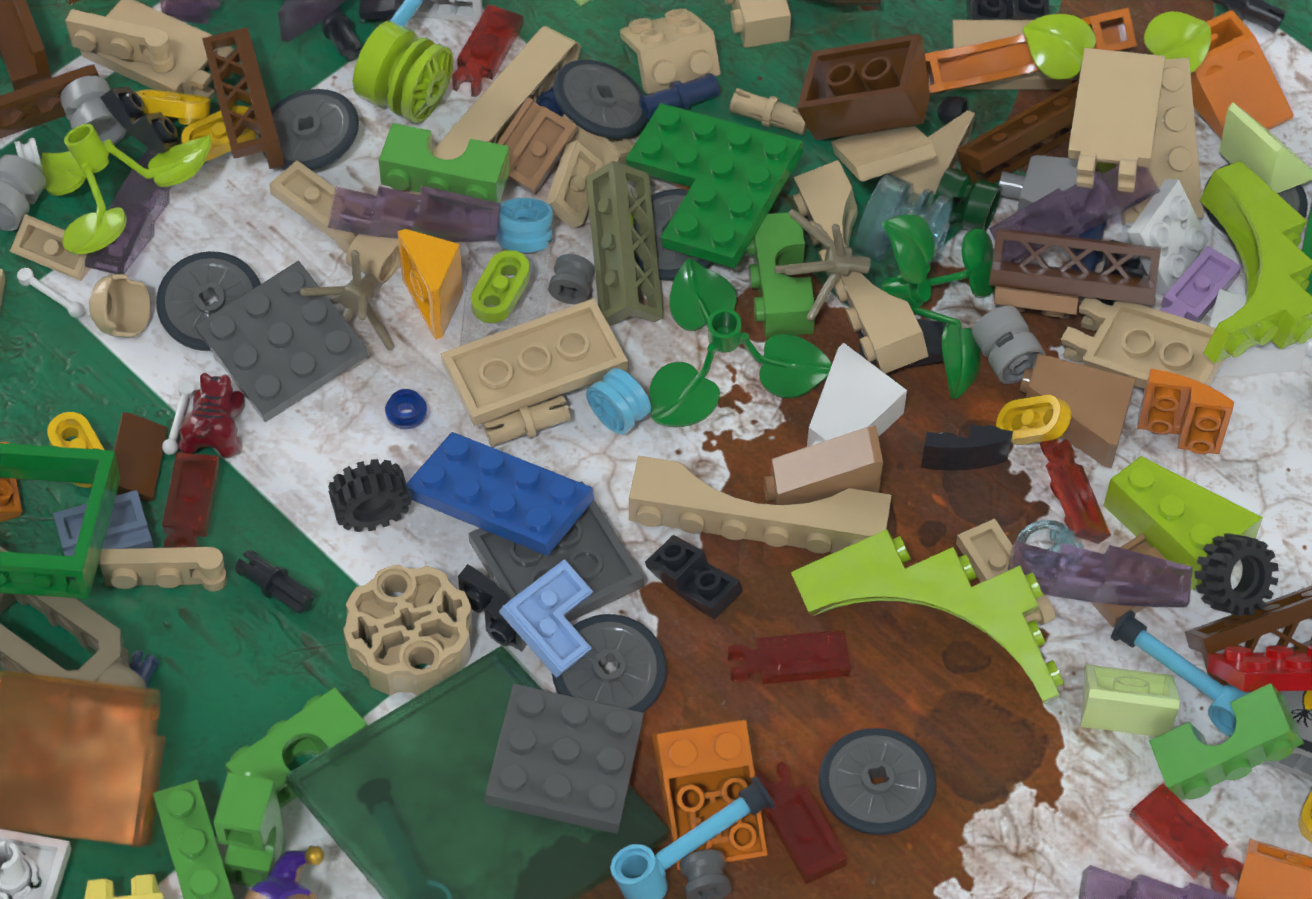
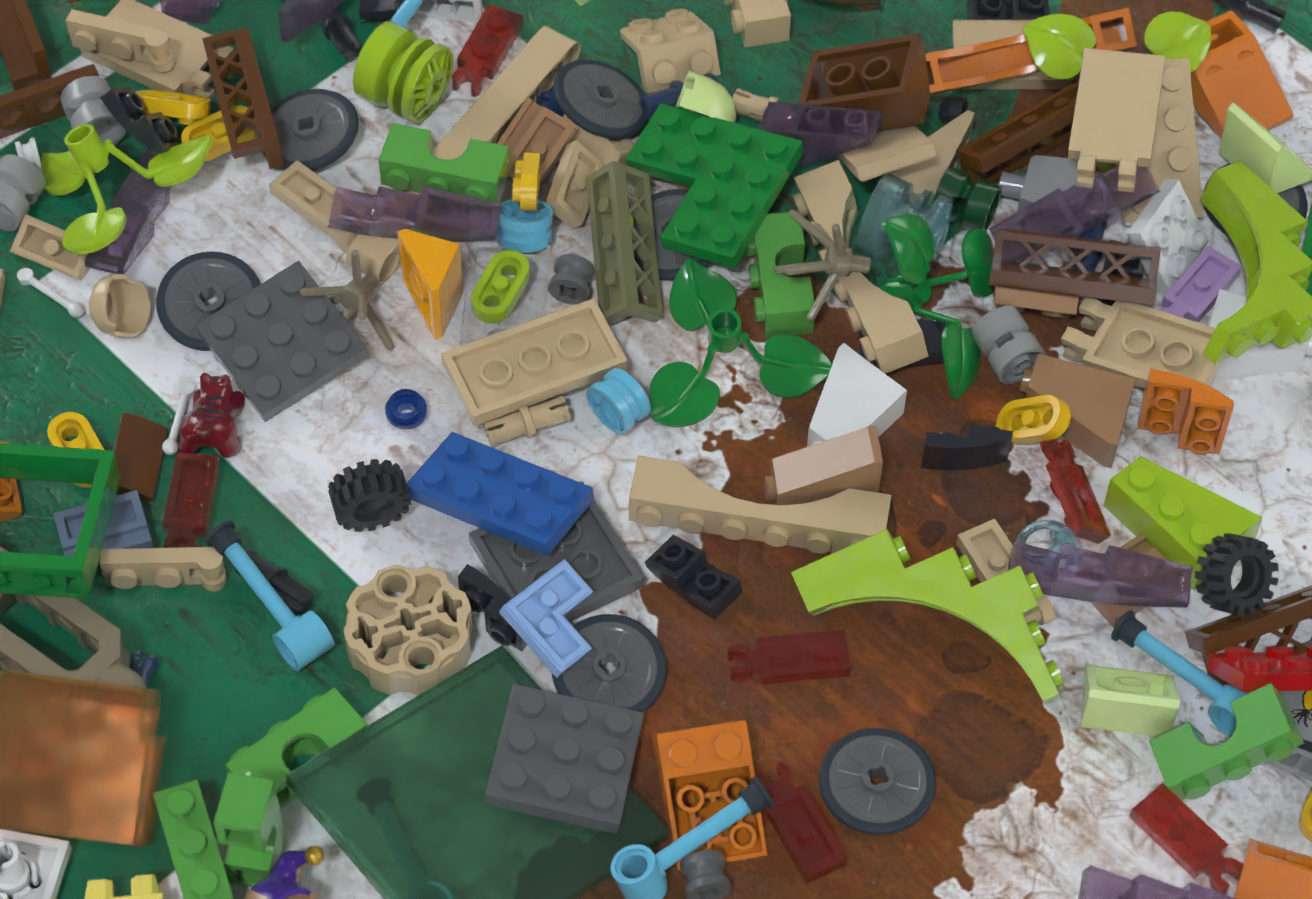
none -> medium azure piece [204,520,335,671]
none -> yellow plate [512,152,541,211]
none -> yellowish green brick [676,70,737,123]
none -> clear purple slope [758,101,883,166]

